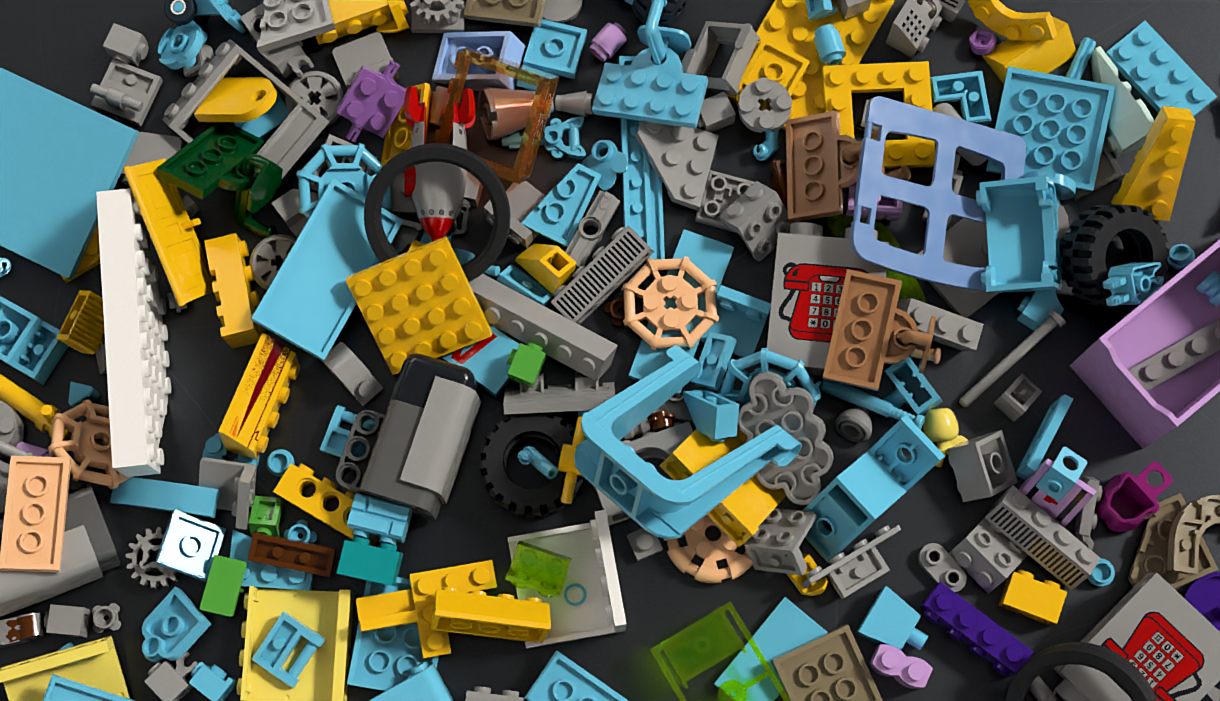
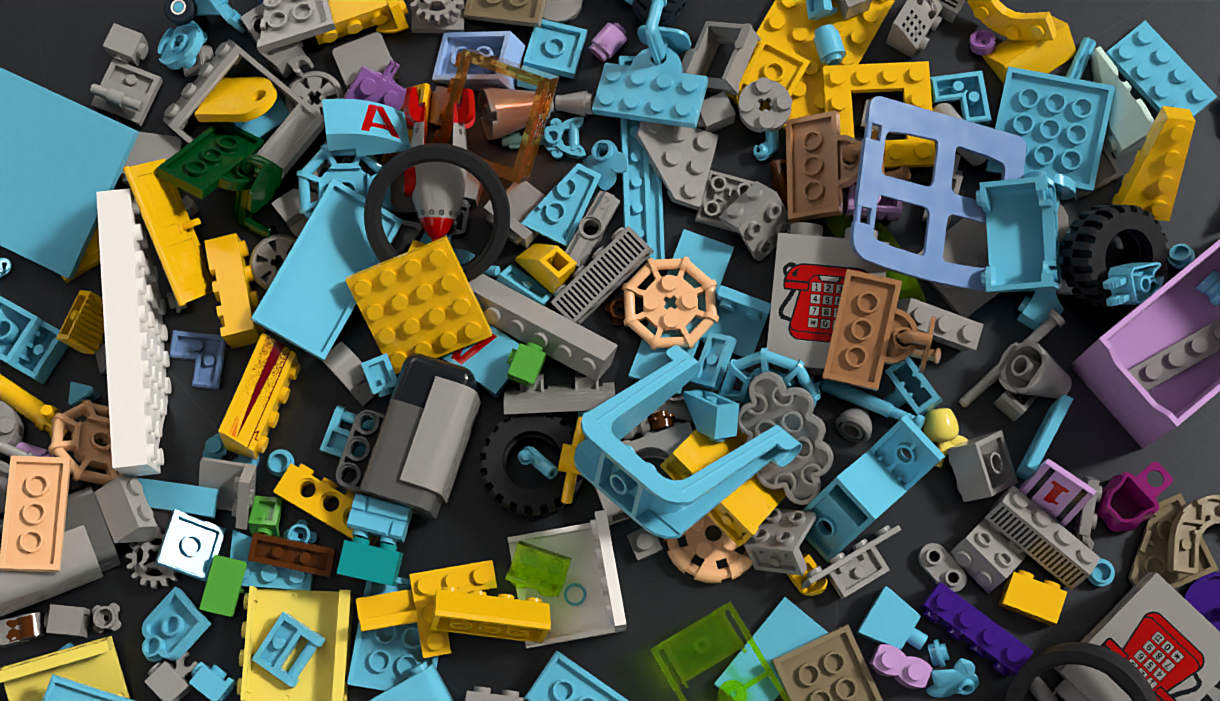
medium azure bracket [1036,447,1087,501] -> none
none -> light grey slope [94,476,157,543]
none -> medium blue tile [169,330,228,390]
none -> medium azure slope [322,99,410,157]
none -> medium azure bracket [360,353,397,397]
none -> medium azure plate [926,658,979,698]
none -> medium azure plate [928,639,950,668]
none -> light grey cone [998,339,1072,399]

